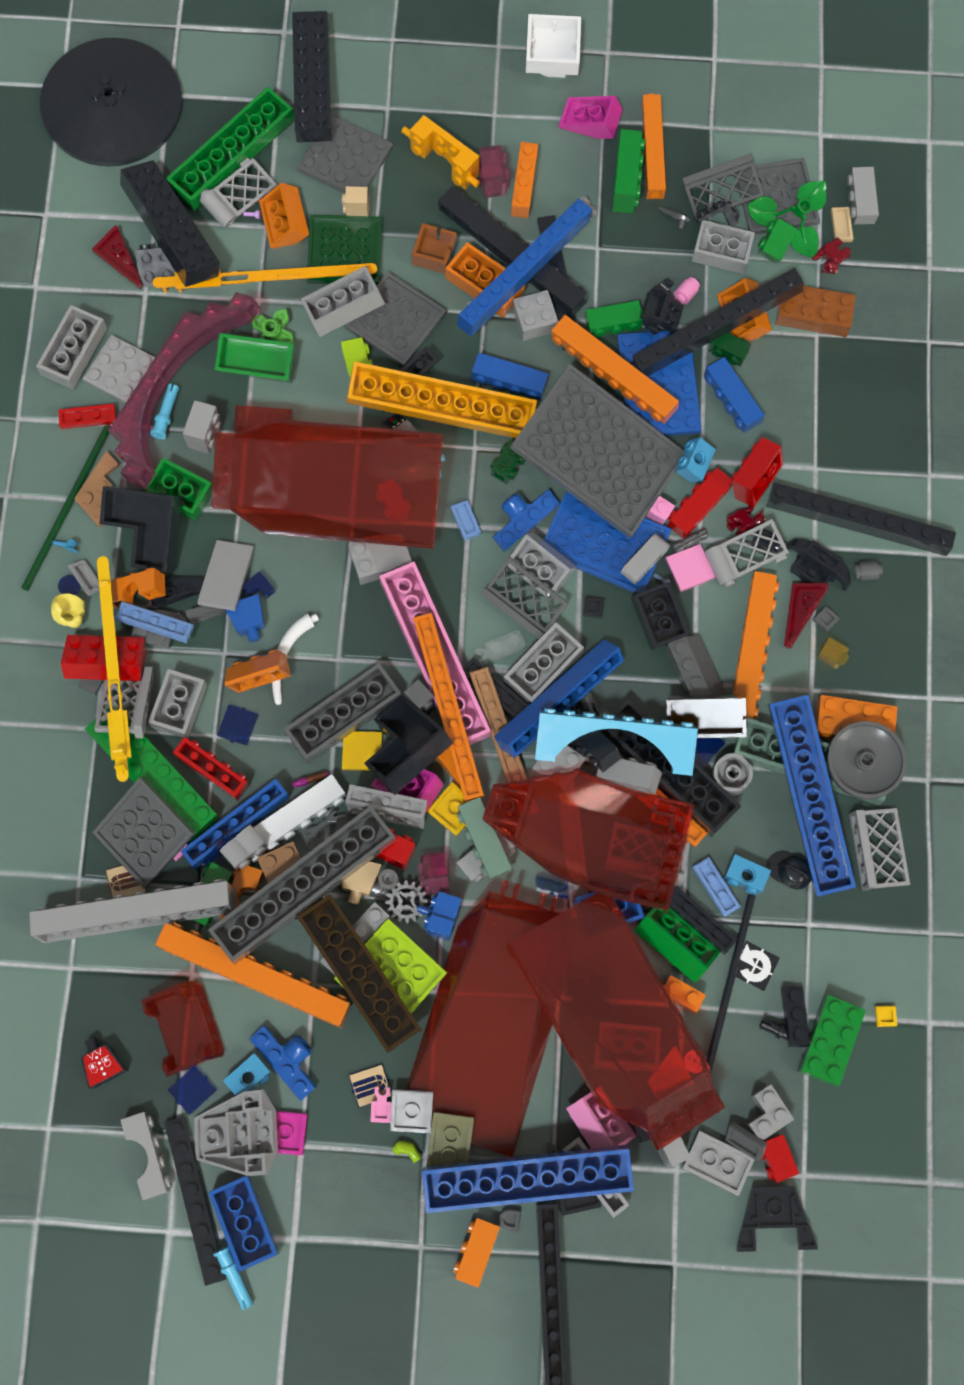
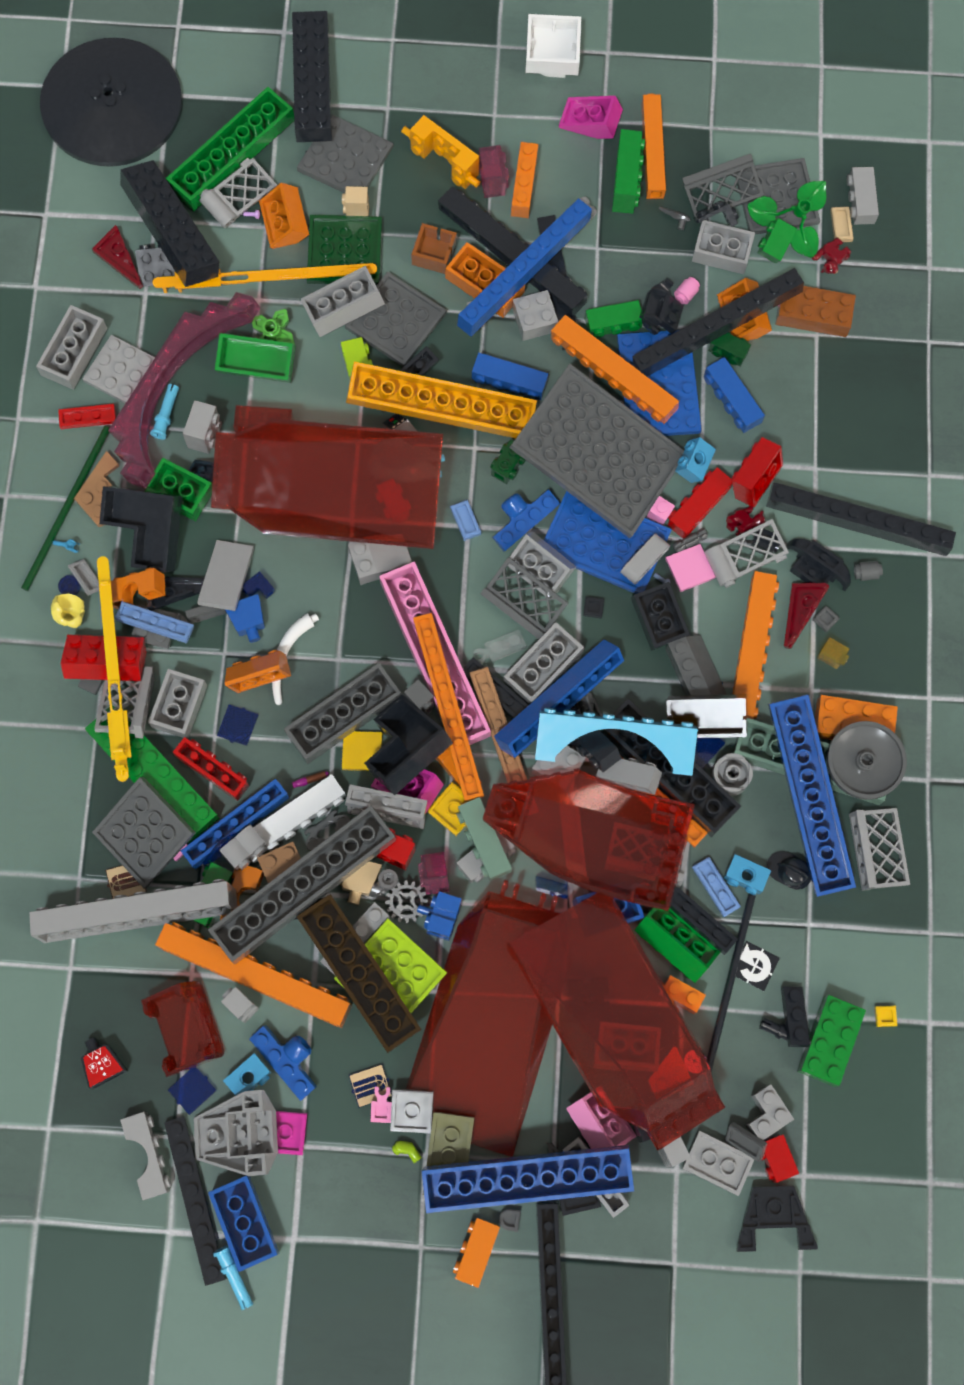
none -> black plate [188,460,222,483]
none -> light grey arch [221,987,259,1023]

